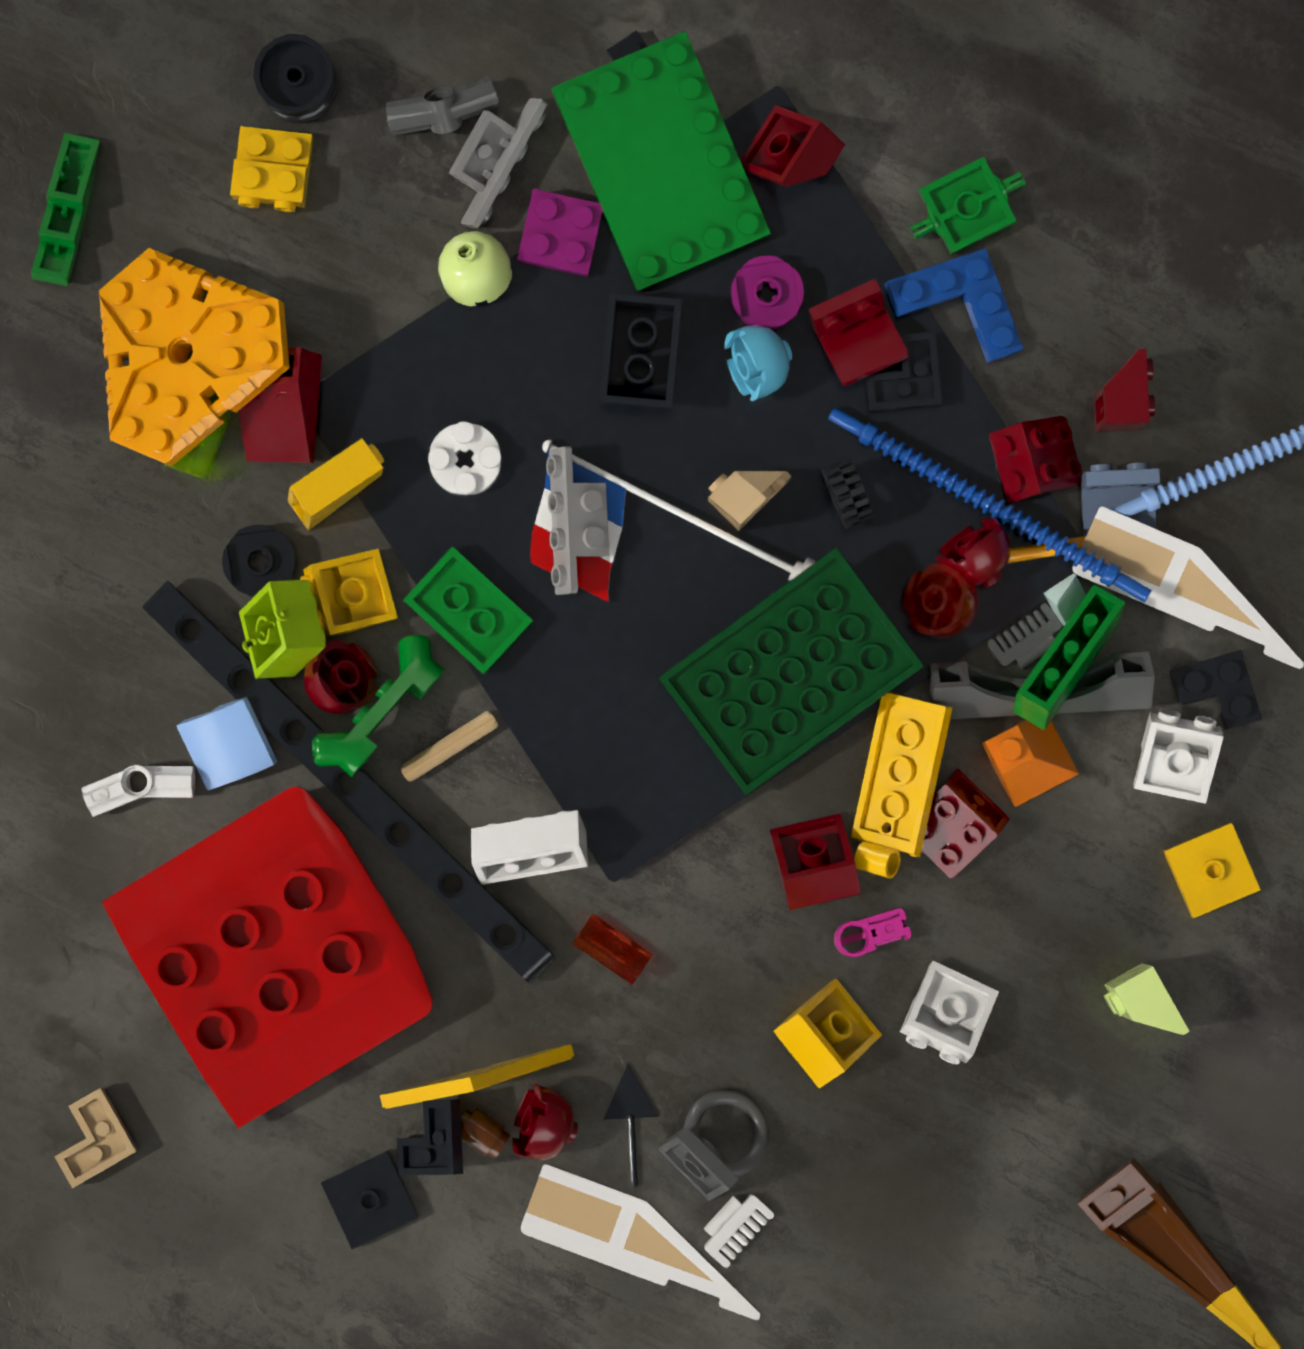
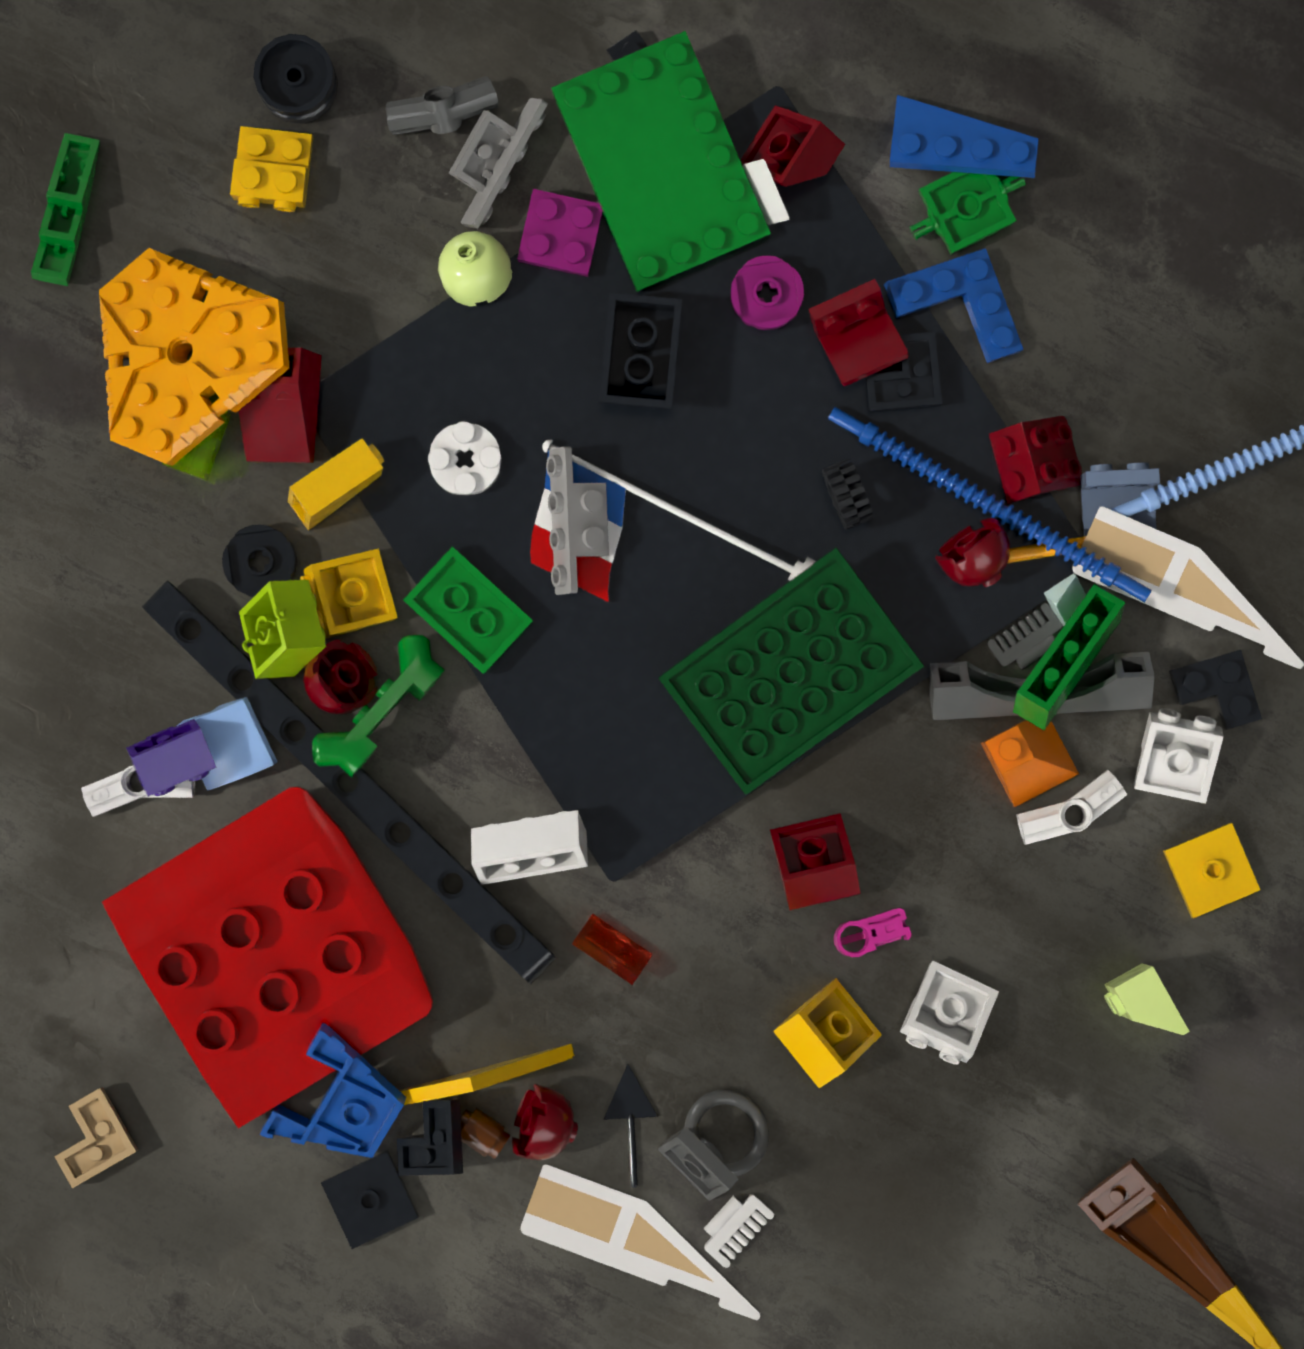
tan axle [400,711,498,782] -> none
tan slope [708,471,791,531] -> none
medium azure cylinder [725,325,792,401] -> none
yellow hinge [851,692,953,879] -> none
clear red cylinder [903,563,979,638] -> none
dark red bracket [922,768,1010,878] -> none
dark red slope [1094,349,1155,433] -> none
none -> dark purple brick [126,719,217,797]
none -> blue wing [259,1022,406,1158]
none -> white sticker [743,159,789,225]
none -> blue wing [890,95,1038,178]
none -> white piece [1016,770,1127,845]

